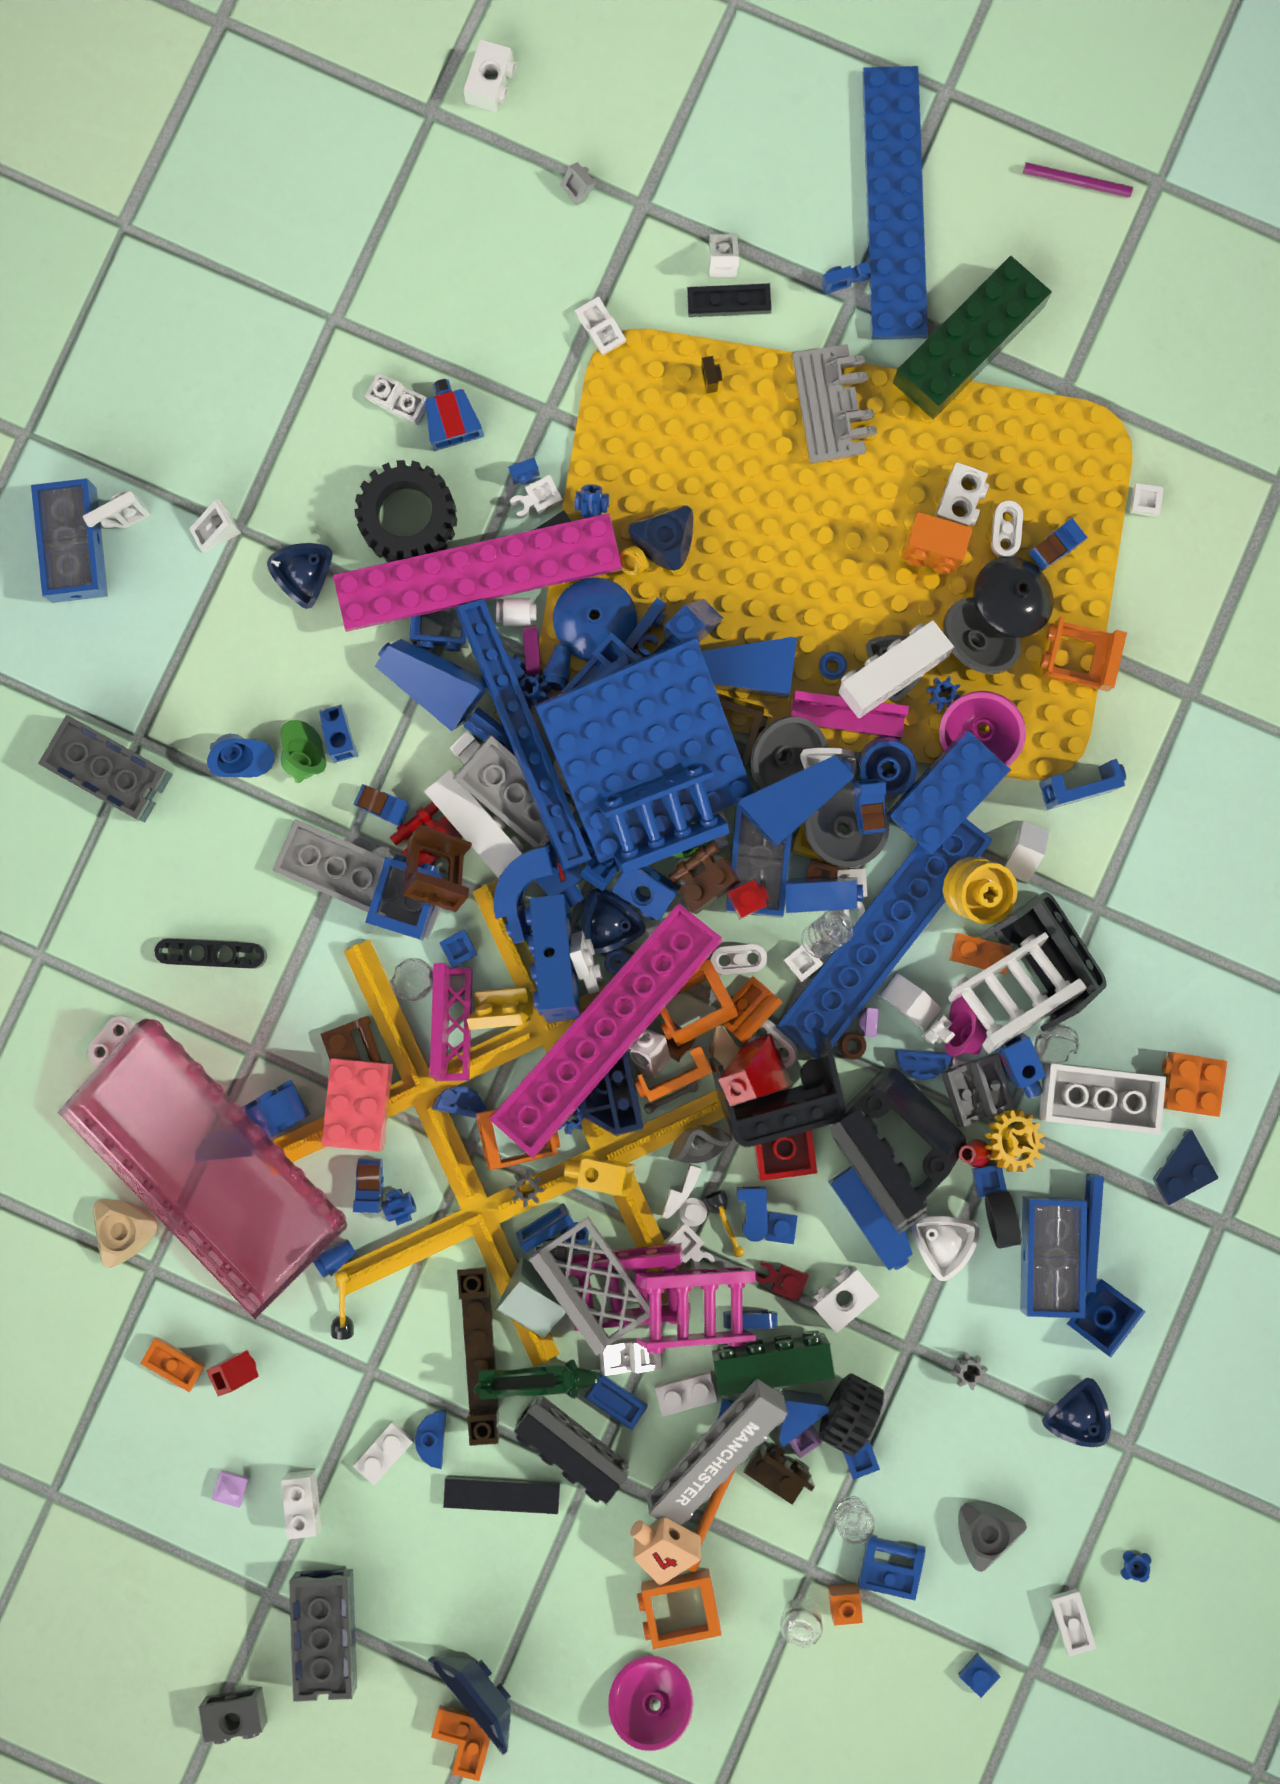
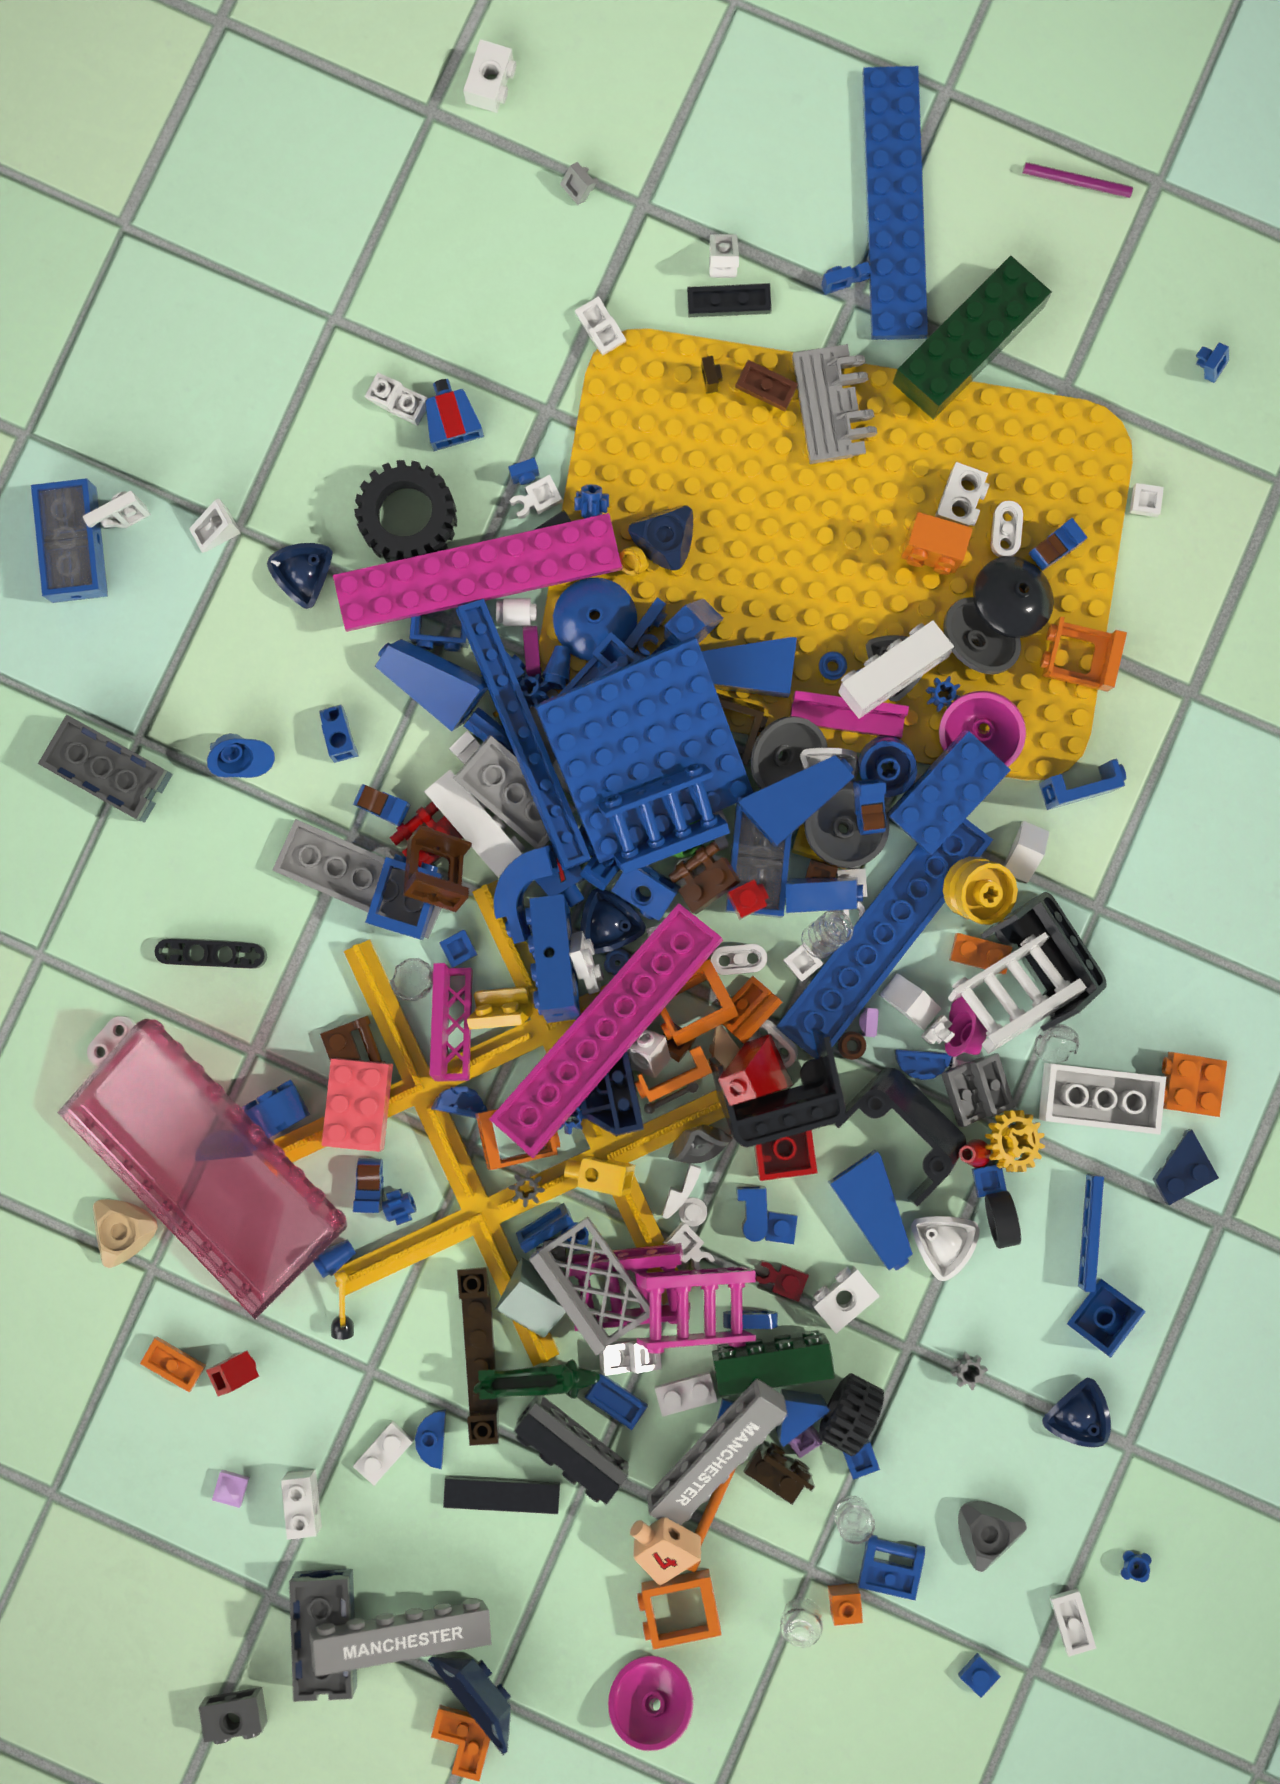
bright green piece [280,720,326,783] -> none
hinge [703,1190,744,1257] -> none
black piece [830,1109,929,1235] -> none
blue torso [994,1033,1046,1098] -> none
clear brick [1020,1196,1087,1318] -> none
none -> light grey brick [310,1598,492,1676]
none -> copper plate [735,360,798,411]
none -> blue tile [1196,342,1229,383]

